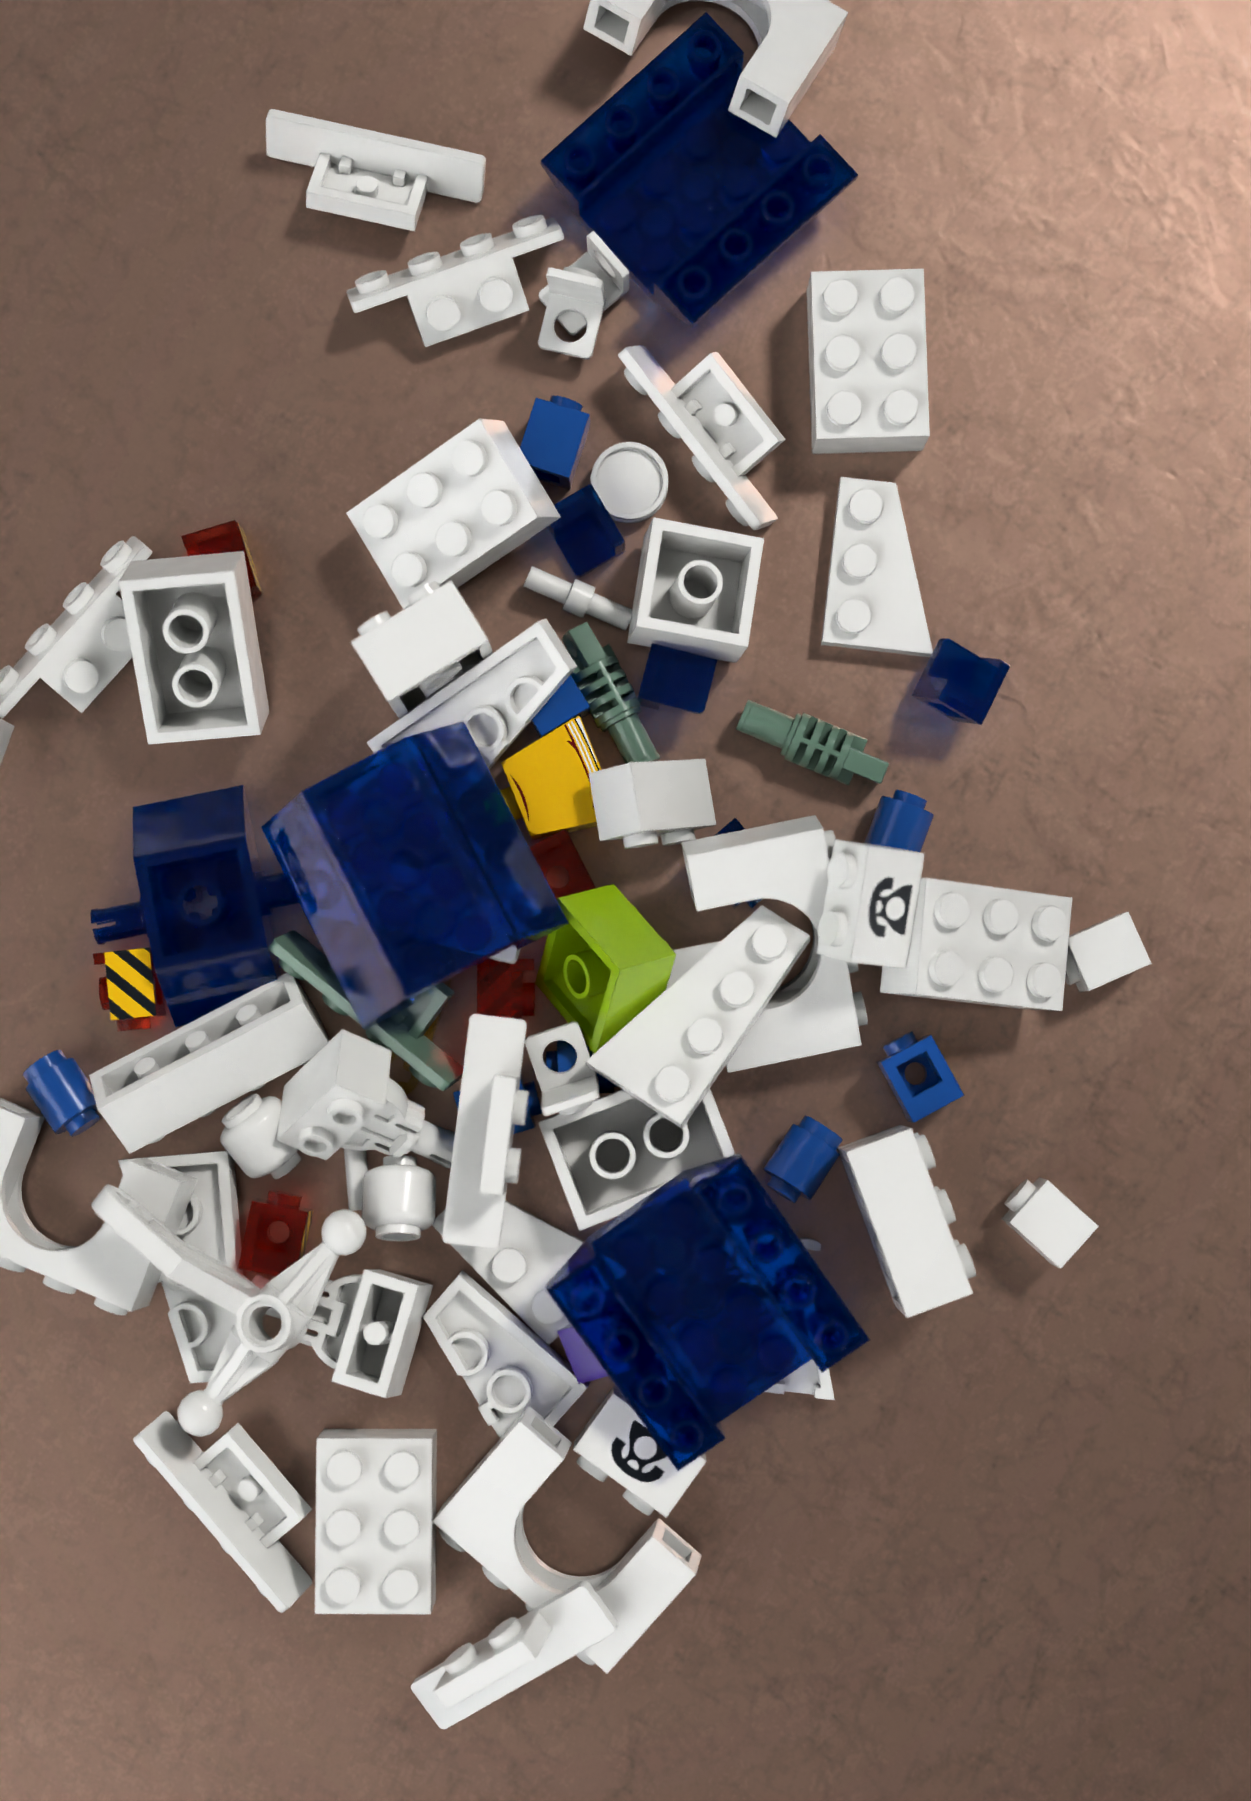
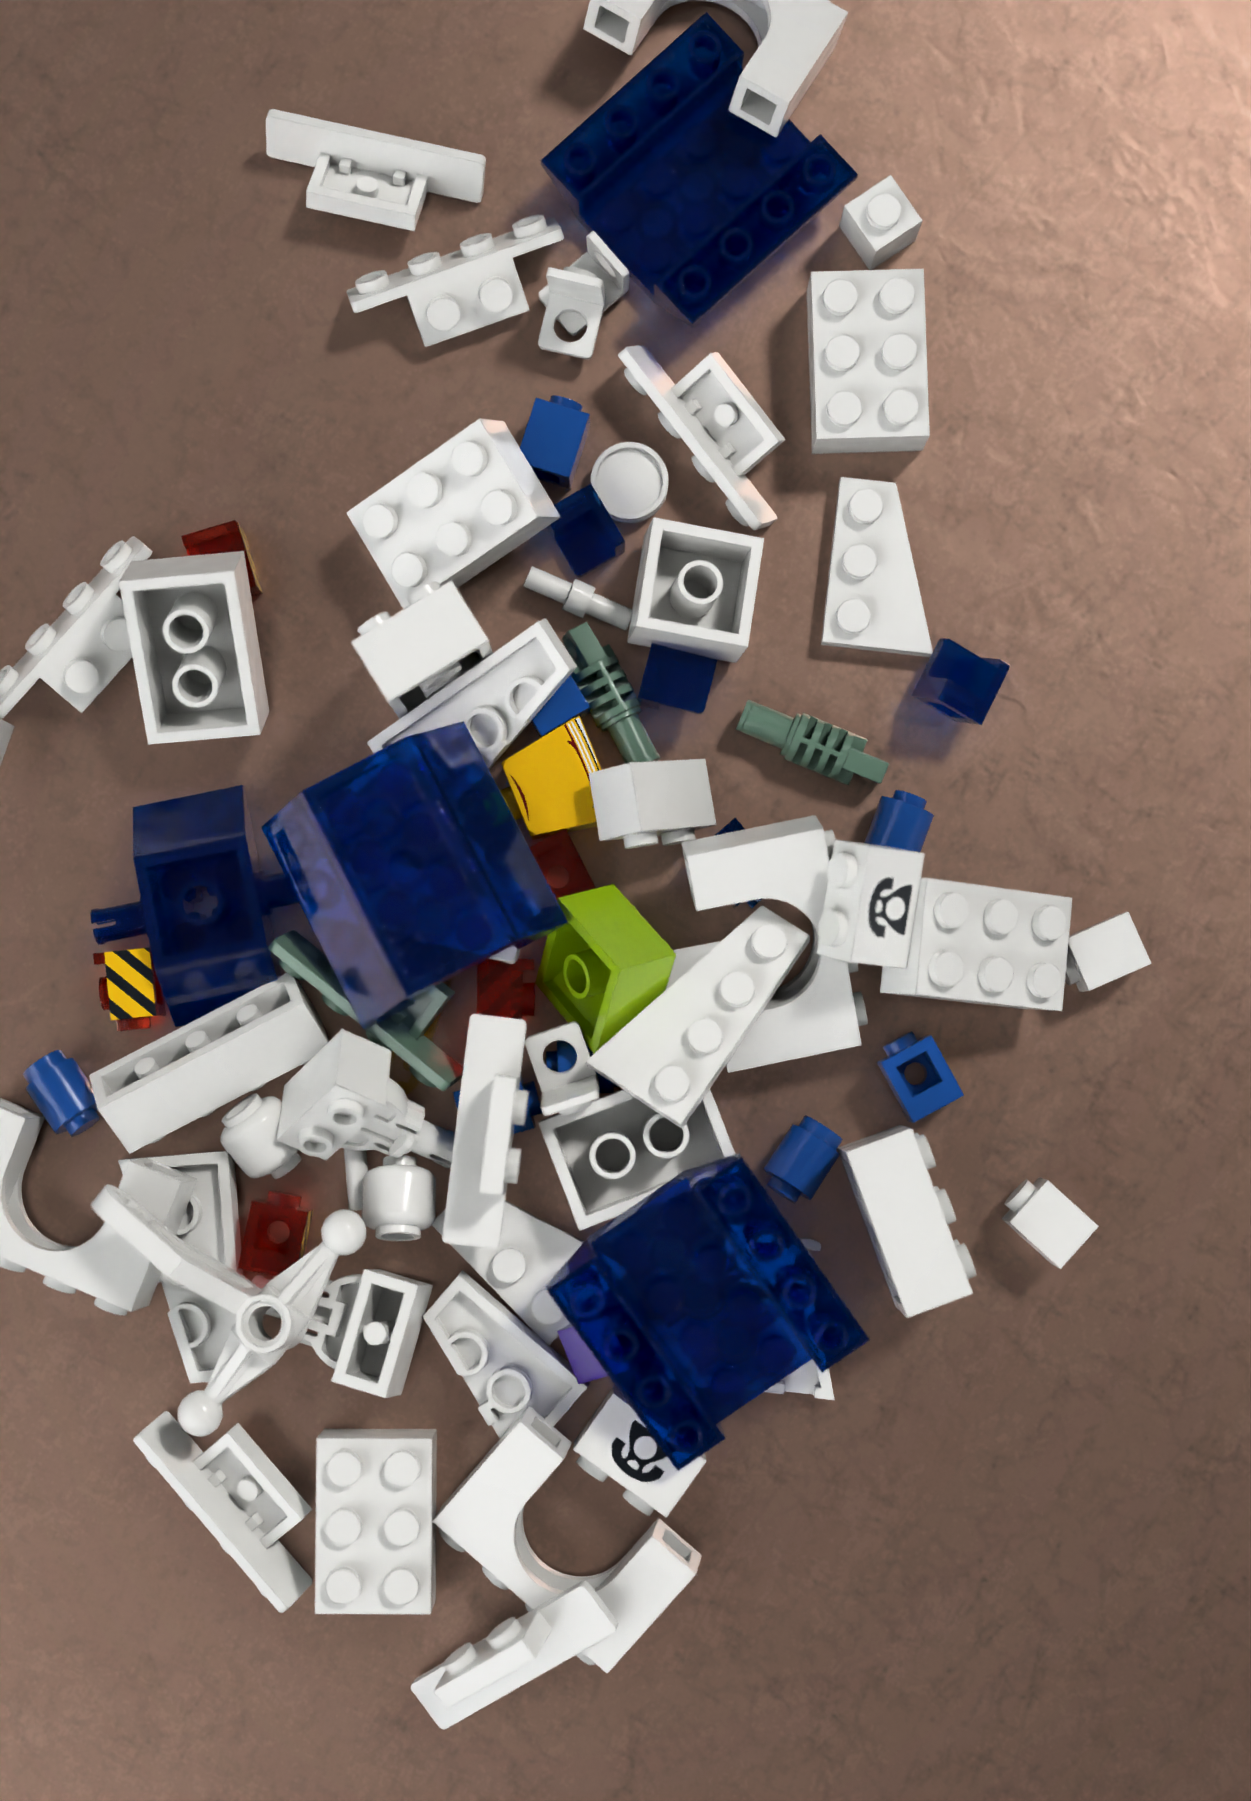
none -> white brick [839,175,923,270]

